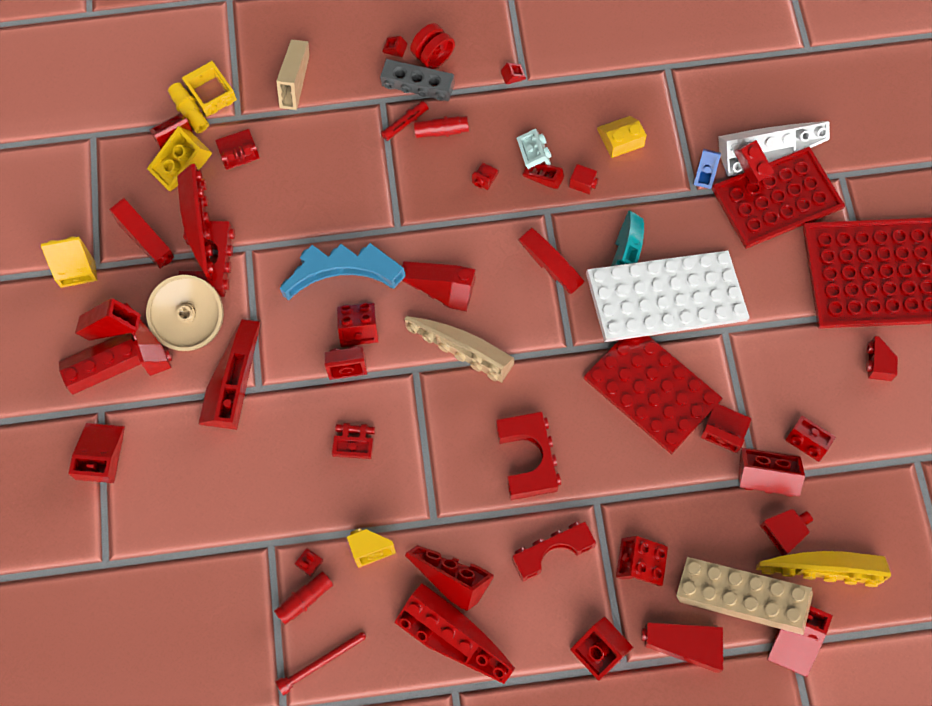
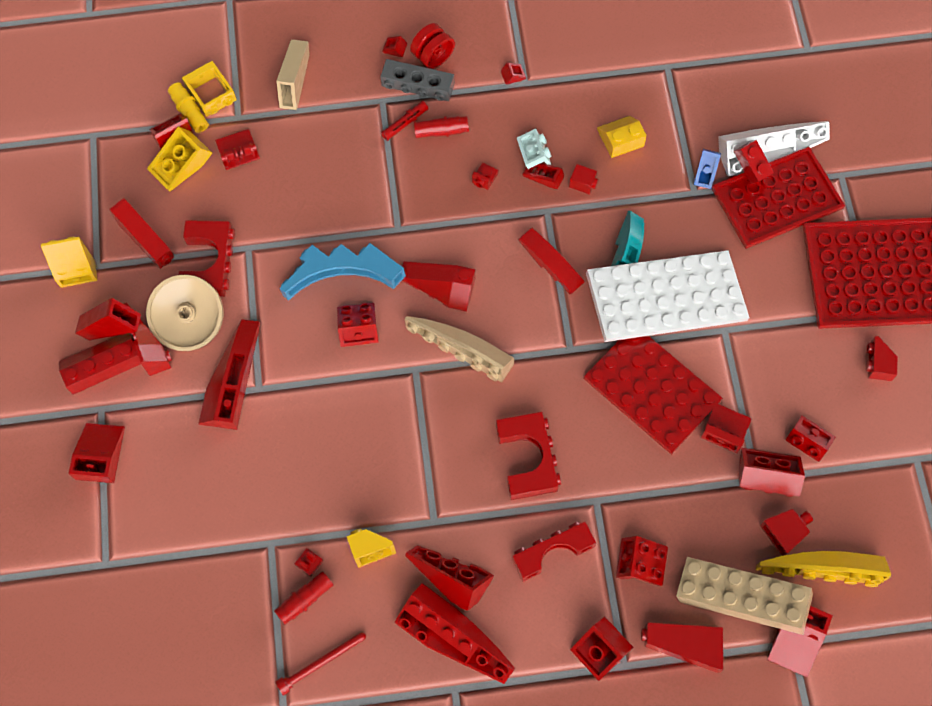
red wedge [177,163,214,281] -> none
red slope [325,346,367,380] -> none
red plate [332,423,375,459] -> none

